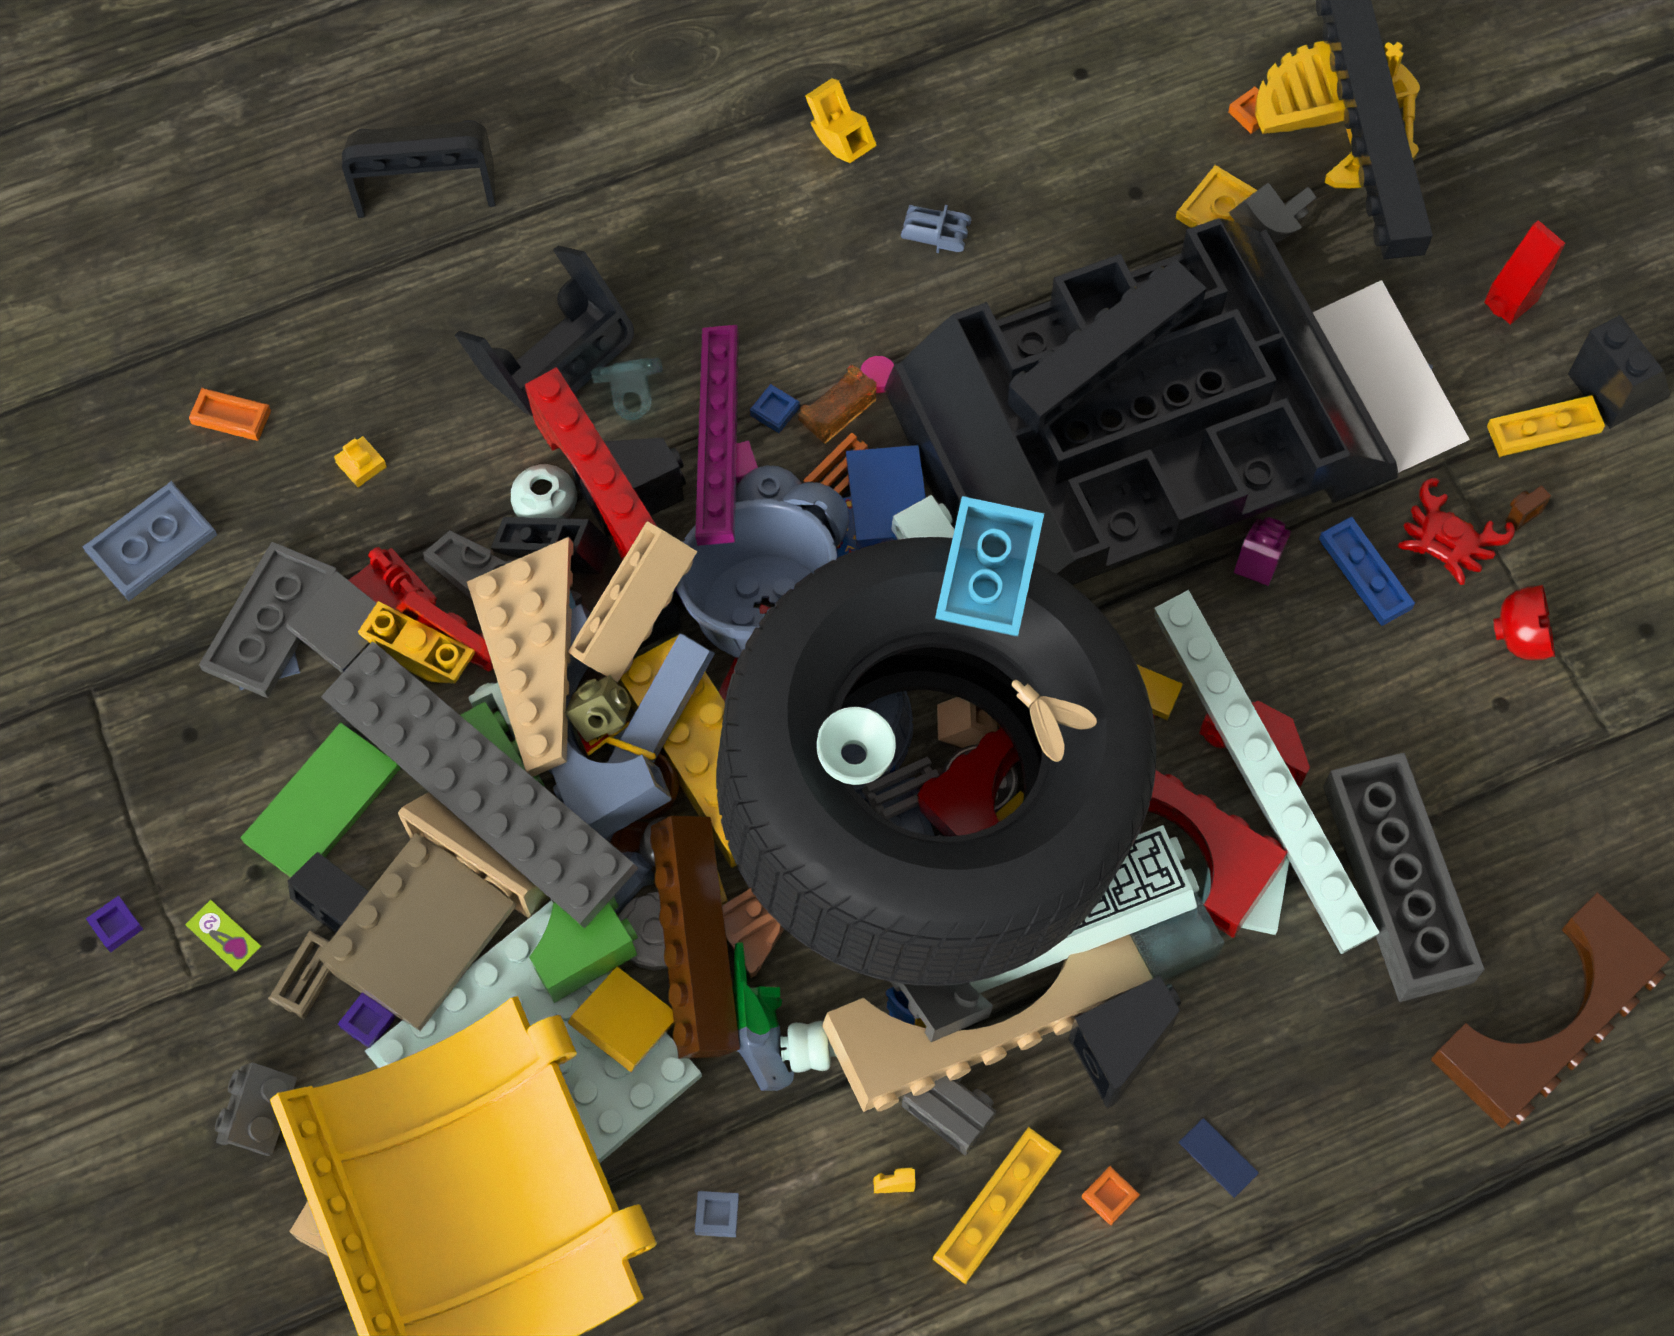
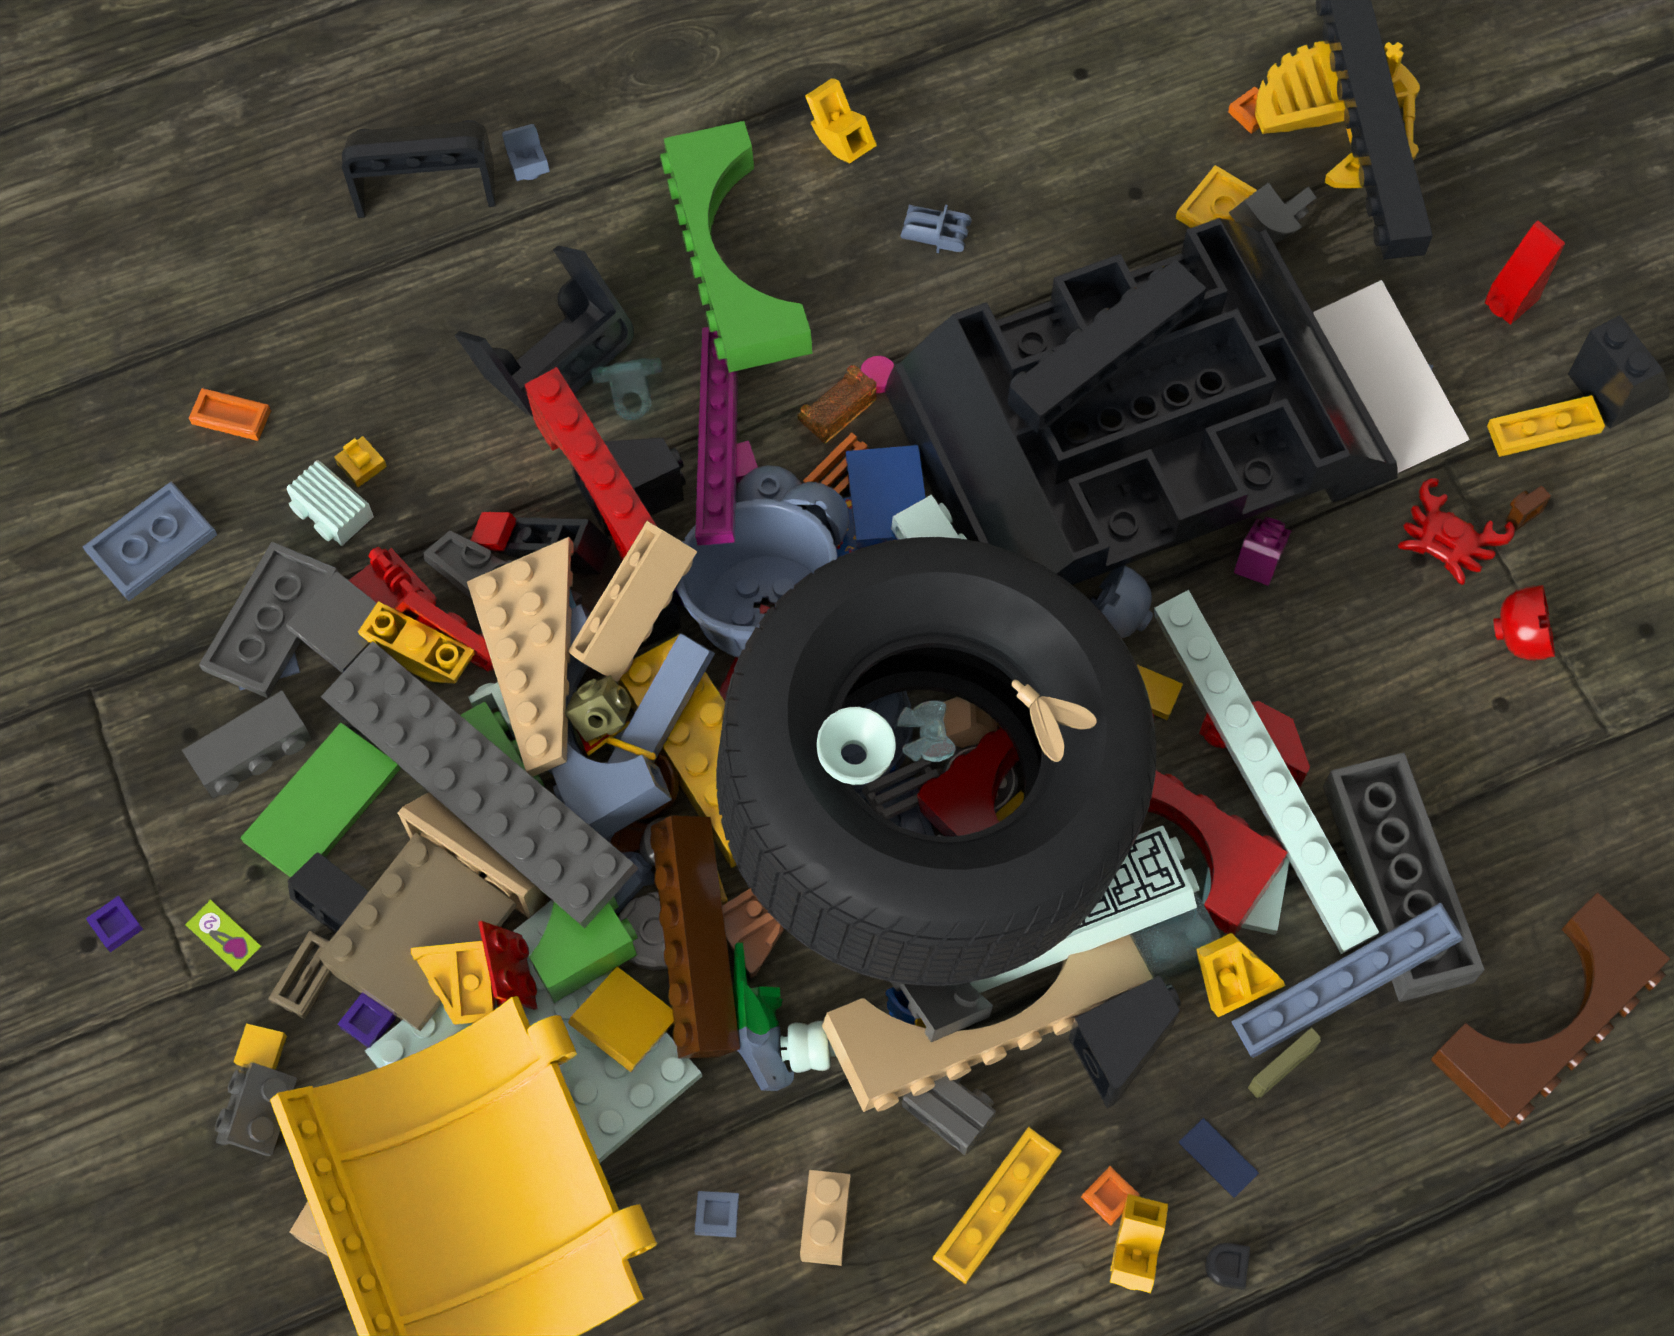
light aqua piece [511,464,577,519] -> none
blue tile [750,384,800,433] -> none
yellow tile [873,1167,915,1193] -> none
medium azure slope [935,496,1044,637] -> none
blue plate [1319,517,1415,626] -> none
none -> dark grey brick [182,691,312,799]
none -> yellow tile [234,1024,287,1070]
none -> light aqua brick [287,460,374,546]
none -> yellow wing [411,941,495,1025]
none -> red tile [470,512,517,551]
none -> red hinge [478,921,538,1010]
none -> sand blue bracket [502,124,550,181]
none -> bright green arch [660,121,813,373]
none -> tan brick [800,1170,850,1266]
none -> clear light blue piece [897,701,956,762]
none -> sand blue cylinder [1091,565,1153,638]
none -> yellow brick [1110,1194,1168,1293]
none -> yellow wing [1196,933,1285,1017]
none -> black tile [1205,1243,1250,1290]
none -> sand blue tile [1231,903,1463,1058]
none -> olive tile [1248,1027,1321,1099]

